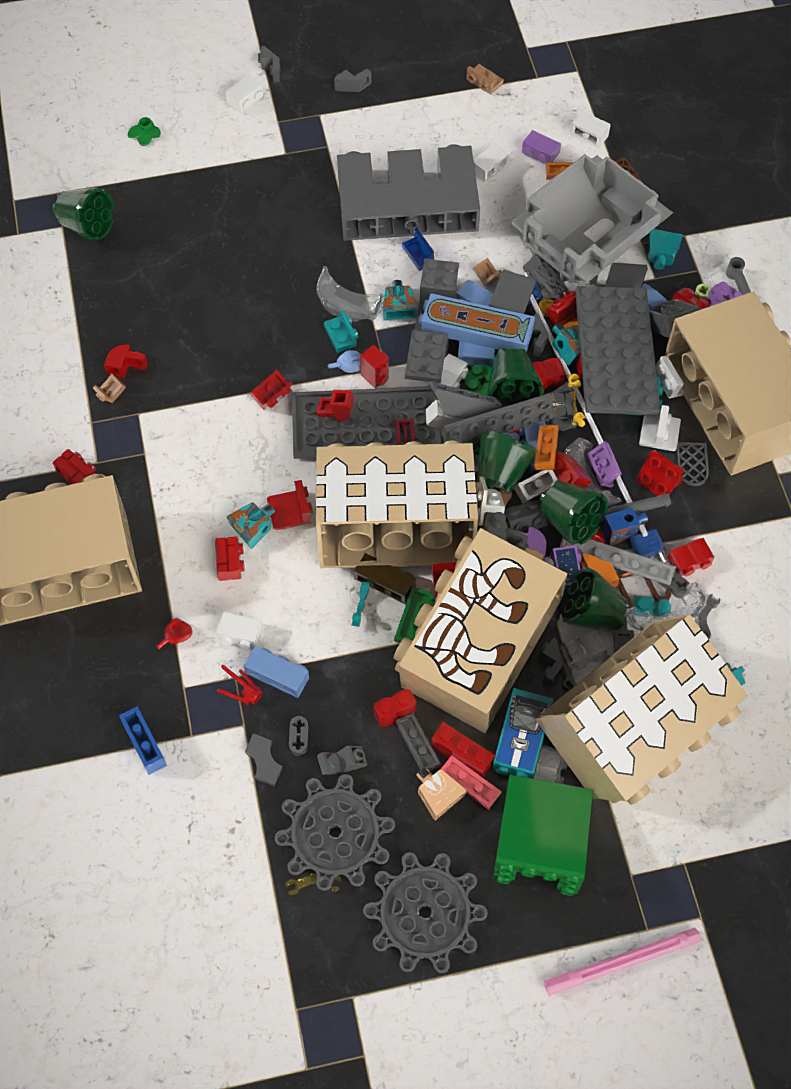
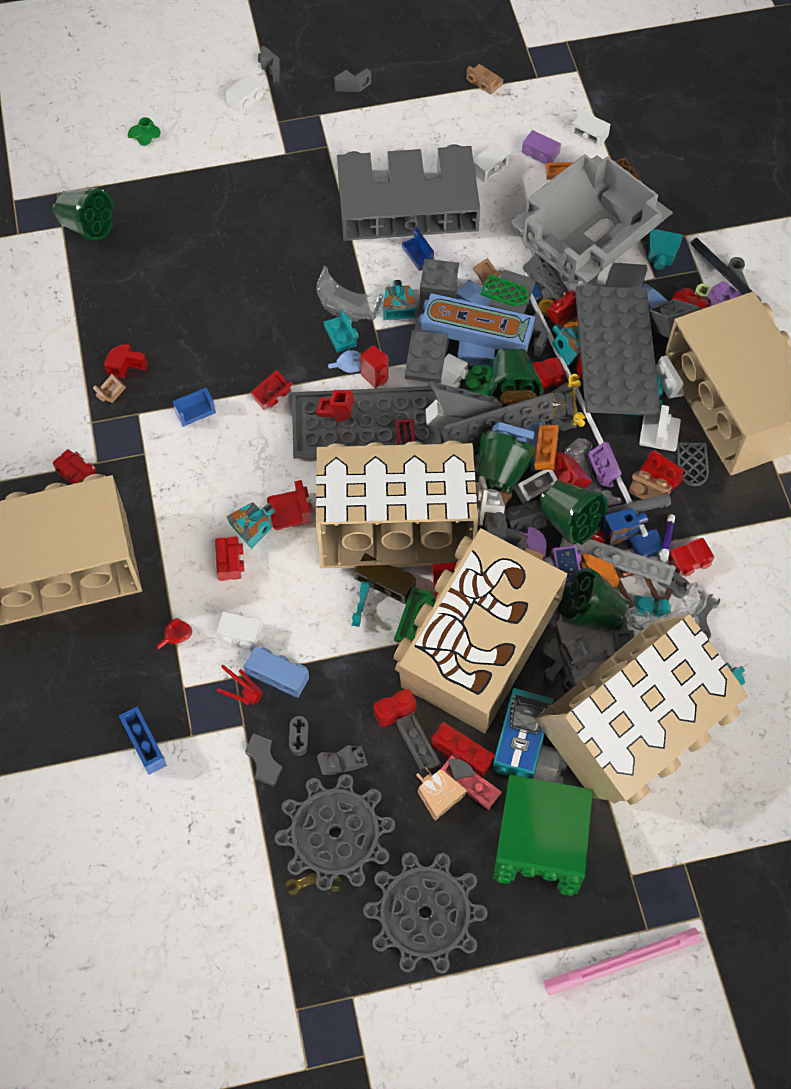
none -> blue panel [173,388,216,427]
none -> dark grey tile [449,759,474,781]
none -> green window [480,274,529,306]
none -> medium blue wing [492,422,534,444]
none -> clear orange plate [500,390,537,408]
none -> medium nougat bracket [628,471,672,508]
none -> dark purple bar [660,514,675,561]
none -> black axle [691,238,761,302]

